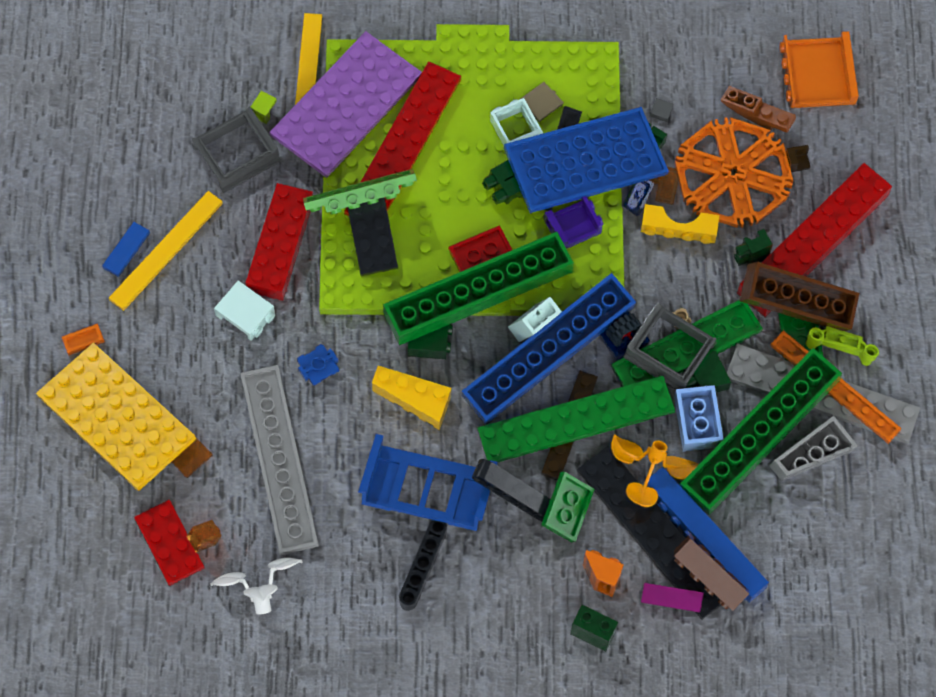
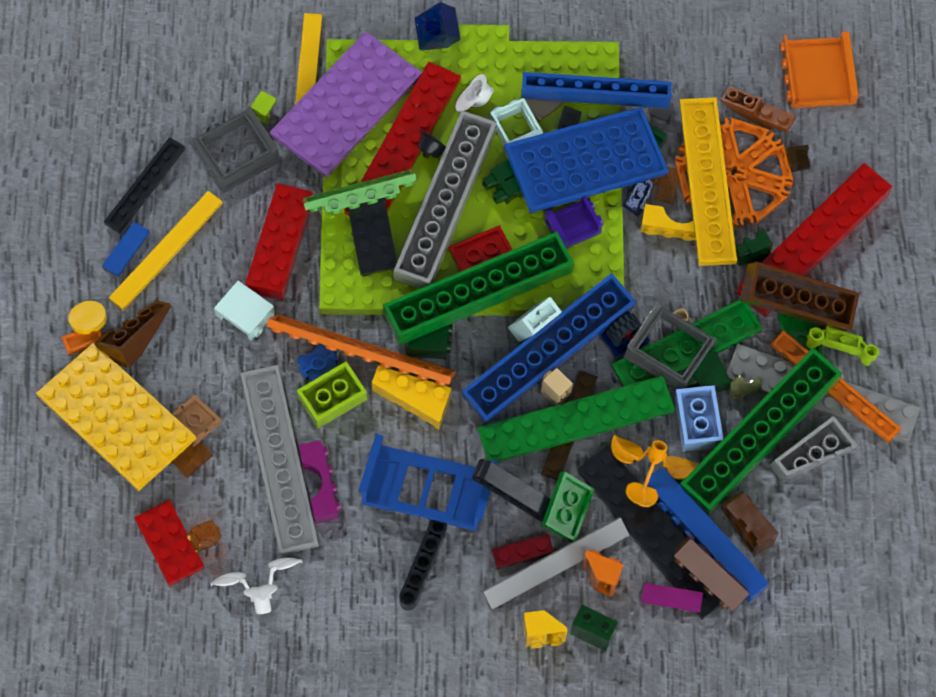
none -> yellow tile [68,301,107,335]
none -> reddish brown wedge [94,301,171,368]
none -> black plate [104,137,185,234]
none -> medium nougat plate [172,395,222,447]
none -> orange plate [266,314,458,386]
none -> lime brick [297,361,367,429]
none -> magenta arch [299,440,341,524]
none -> light grey brick [394,111,497,289]
none -> clear blue slope [414,2,461,51]
none -> black piece [418,130,446,158]
none -> white piece [455,74,494,112]
none -> light grey tile [482,517,629,609]
none -> dark red plate [491,534,554,570]
none -> blue brick [521,72,672,108]
none -> yellow slope [523,610,568,649]
none -> tan brick [540,368,573,406]
none -> yellow plate [679,97,737,266]
none -> reddish brown wedge [721,491,779,557]
none -> olive plate [728,375,762,400]

